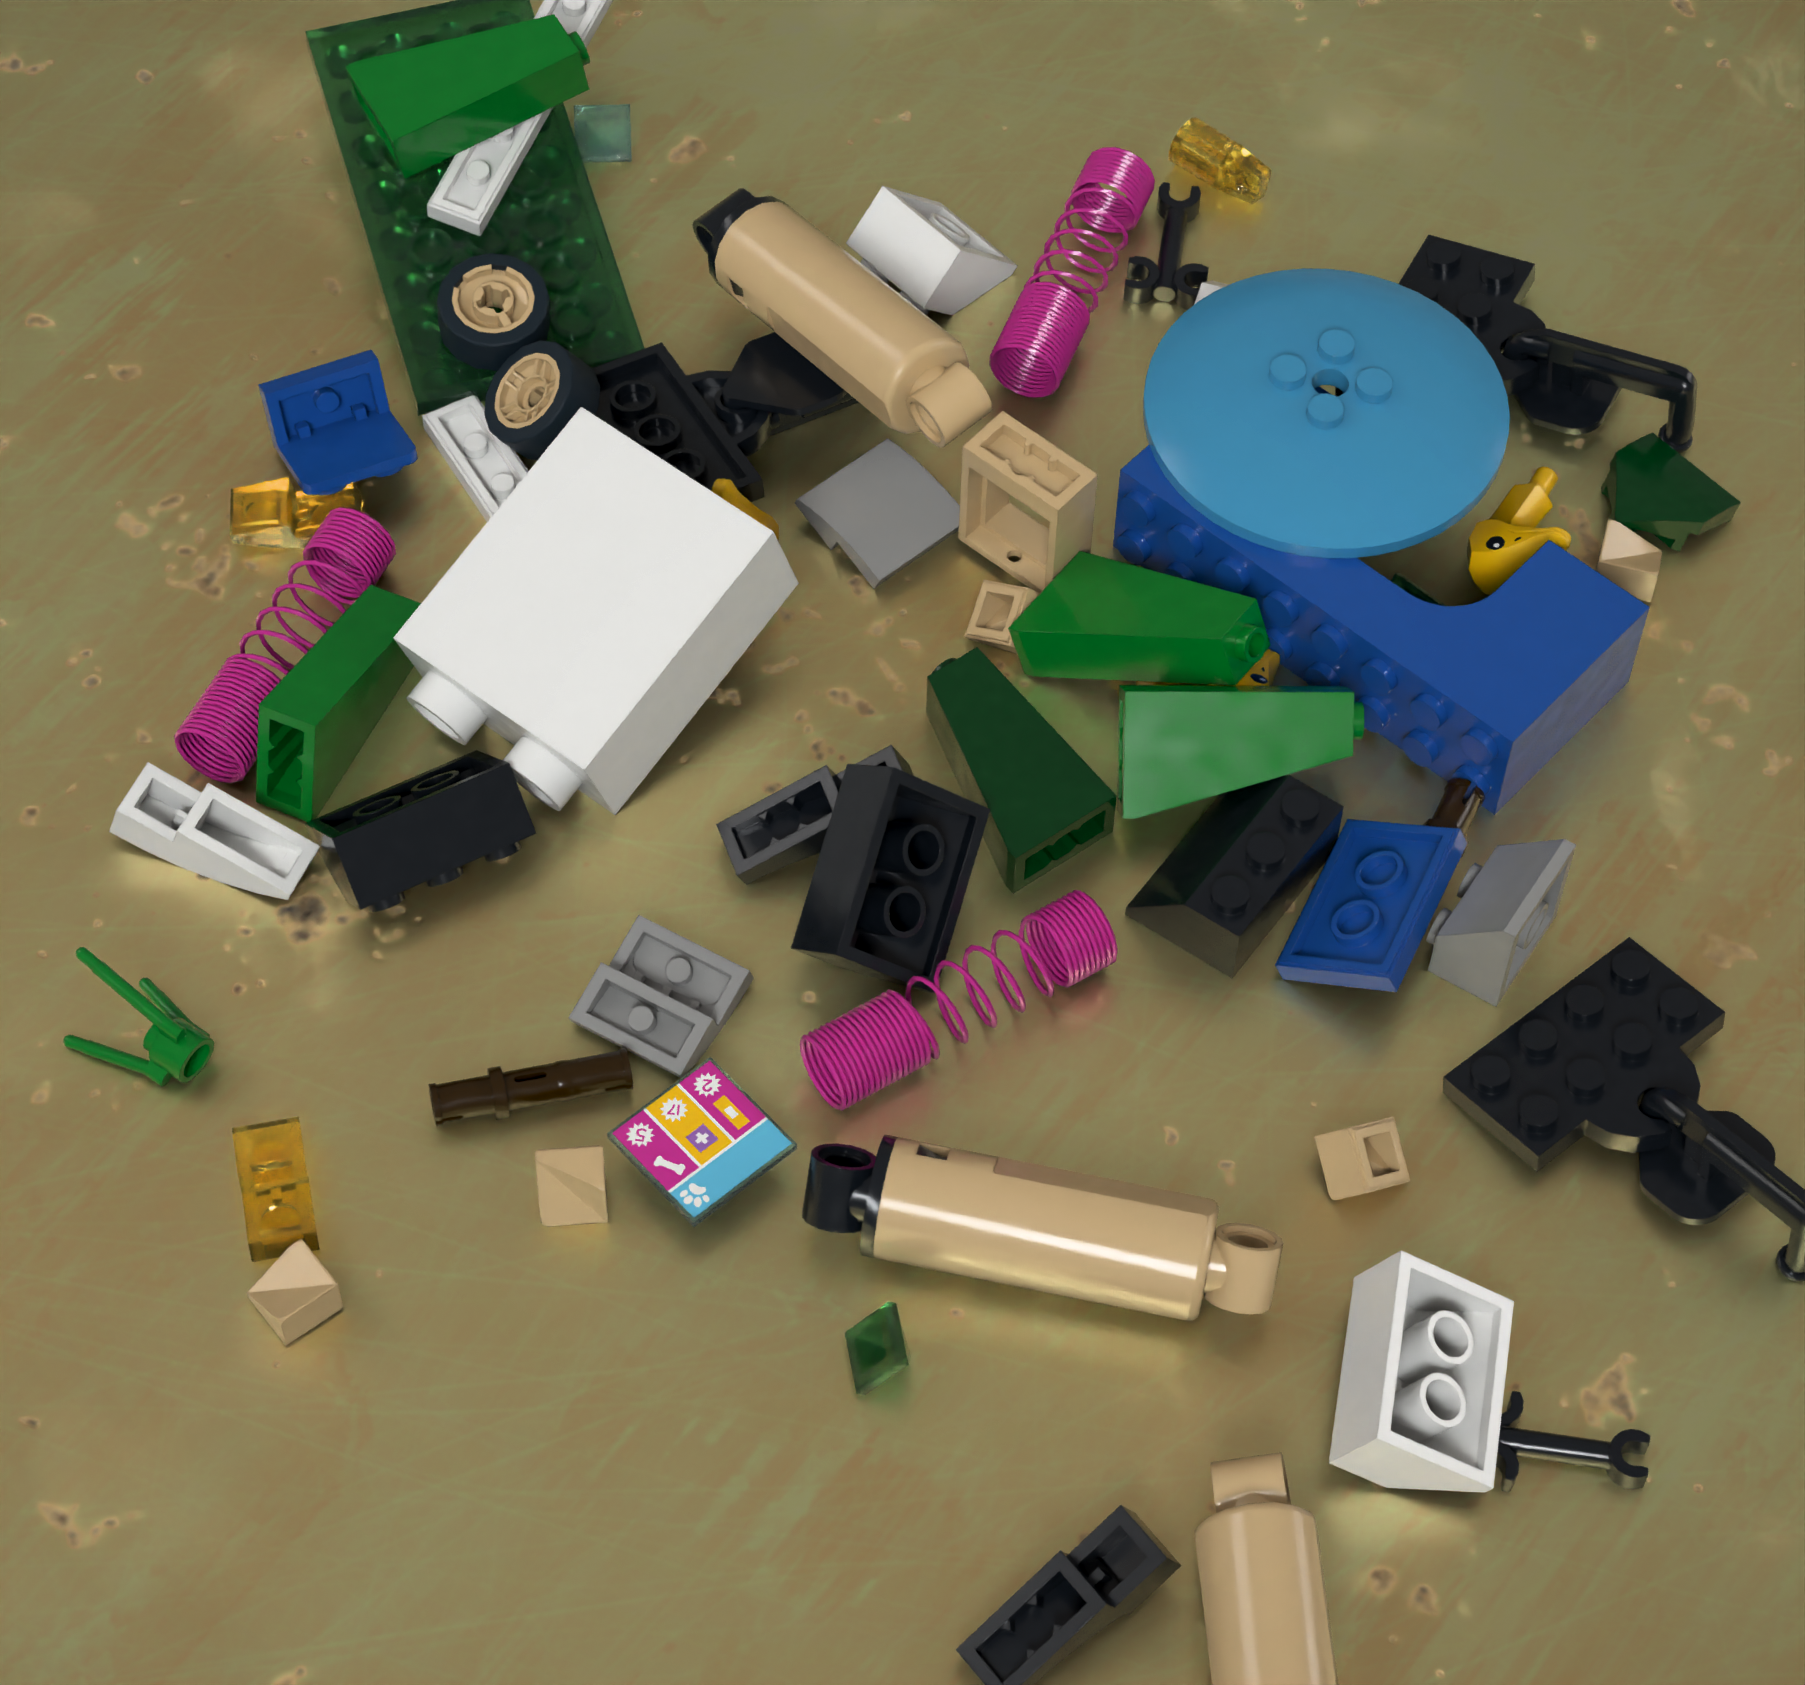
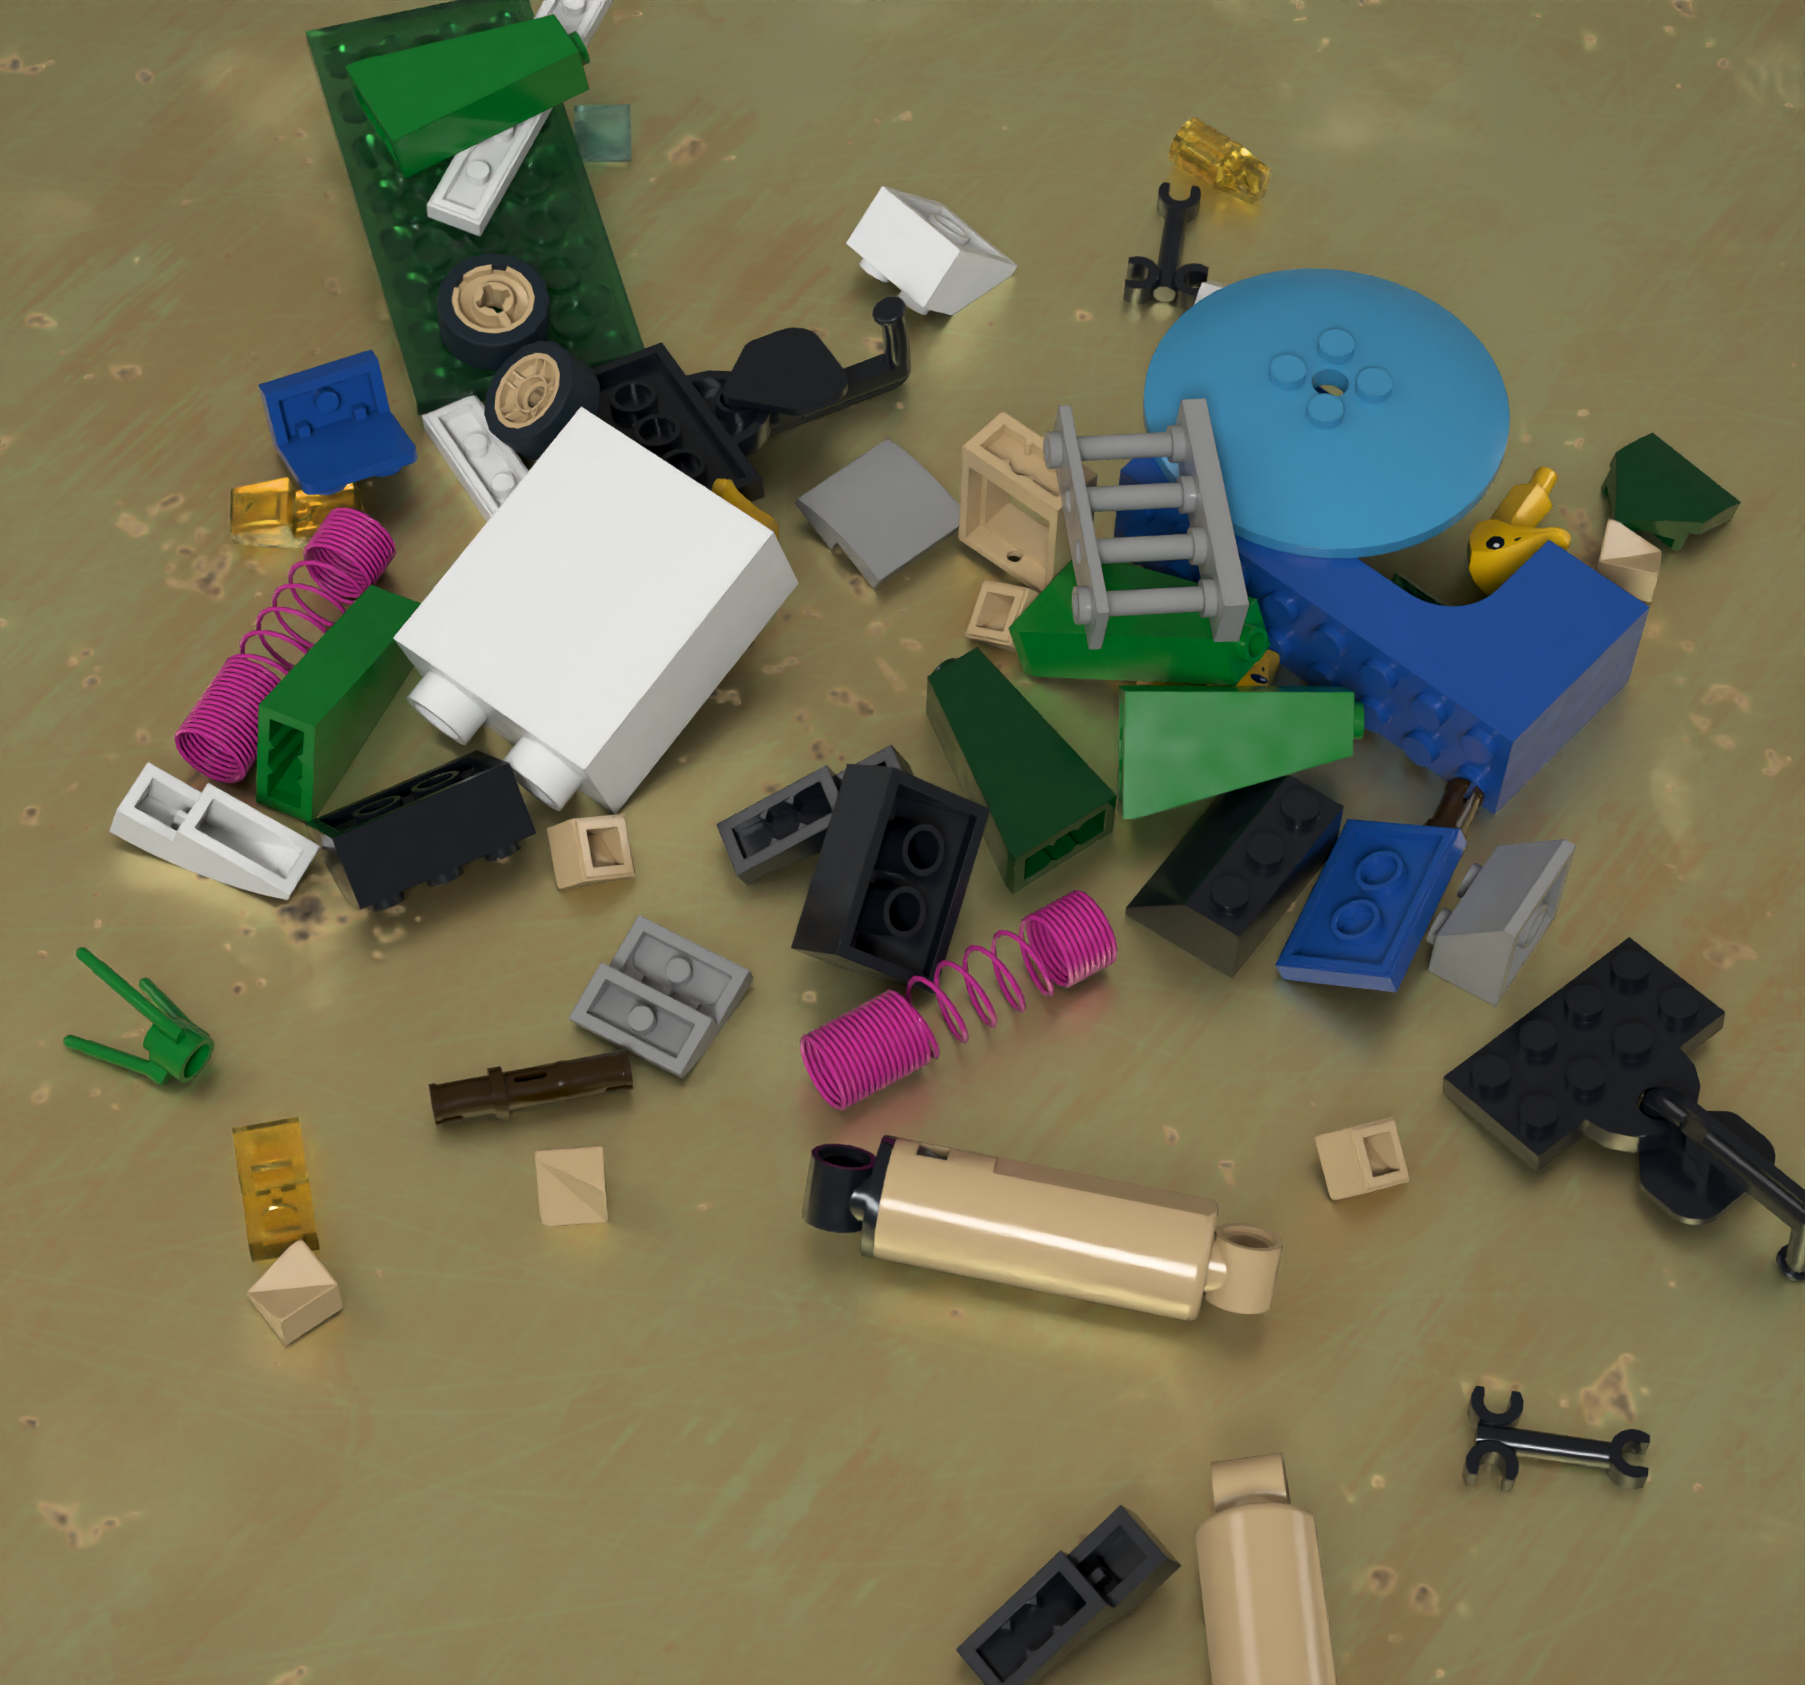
piece [607,1057,797,1227] -> none
tan piece [692,188,992,448] -> none
clear green slope [845,1301,911,1396] -> none
dark pink piece [989,147,1155,397] -> none
white slope [1329,1250,1514,1493] -> none
black plate [1335,235,1697,453] -> none
none -> tan slope [547,814,636,889]
none -> light grey fence [1043,398,1249,650]

